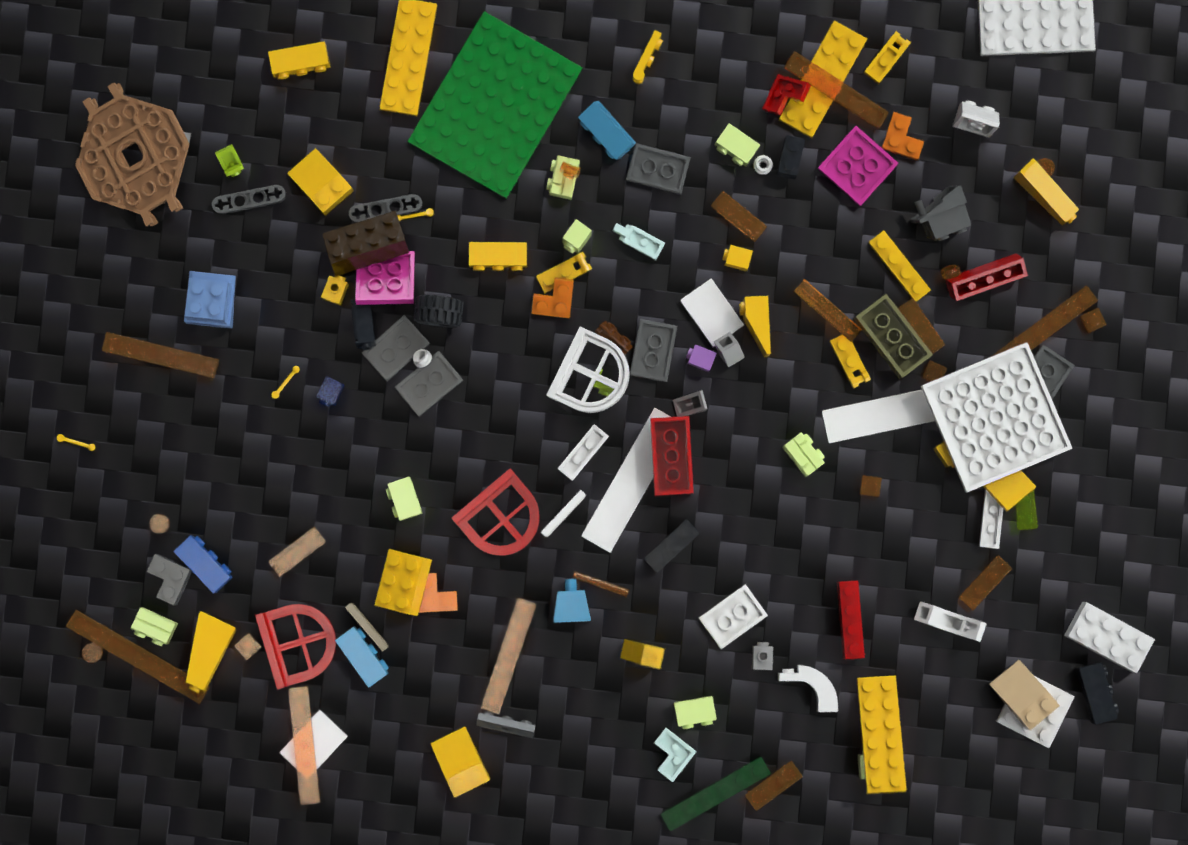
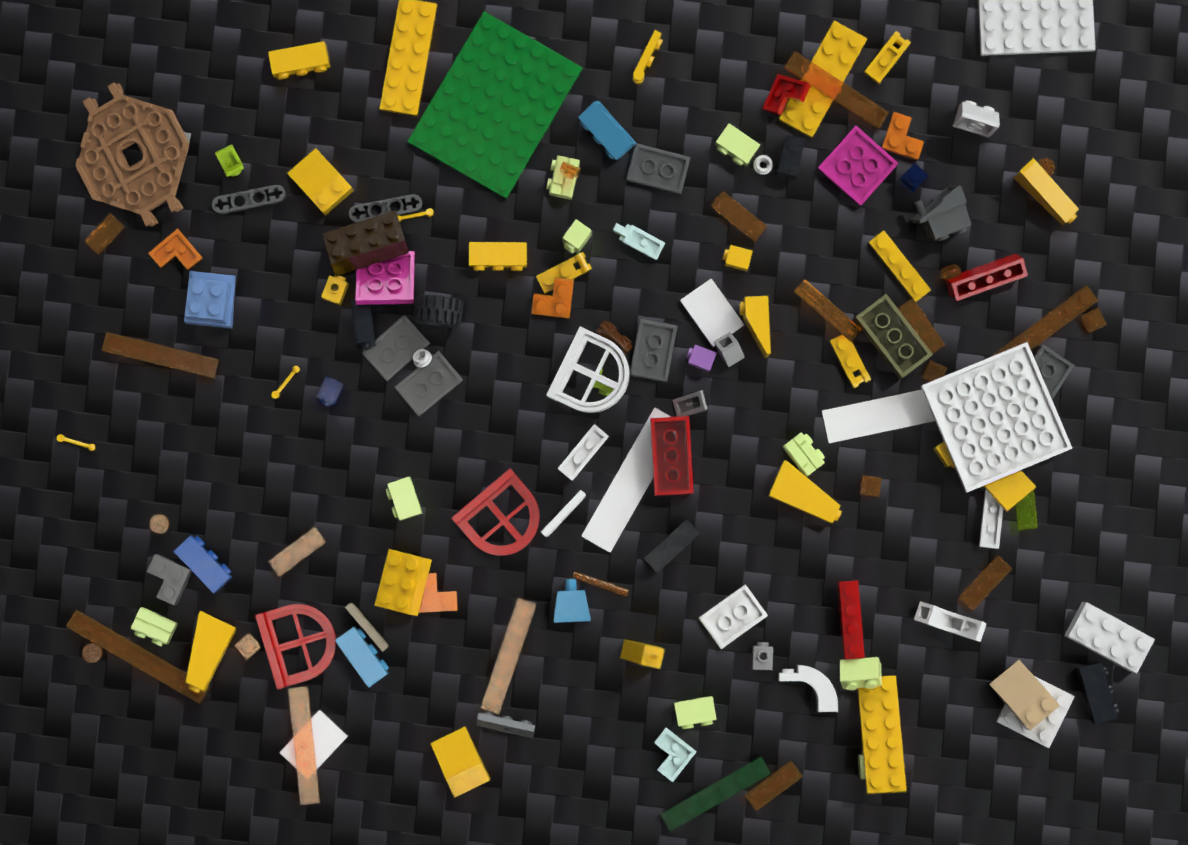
none -> clear orange tile [84,213,125,255]
none -> orange plate [148,229,203,271]
none -> yellow slope [768,460,842,524]
none -> yellowish green brick [840,657,882,690]
none -> clear blue brick [900,163,929,192]

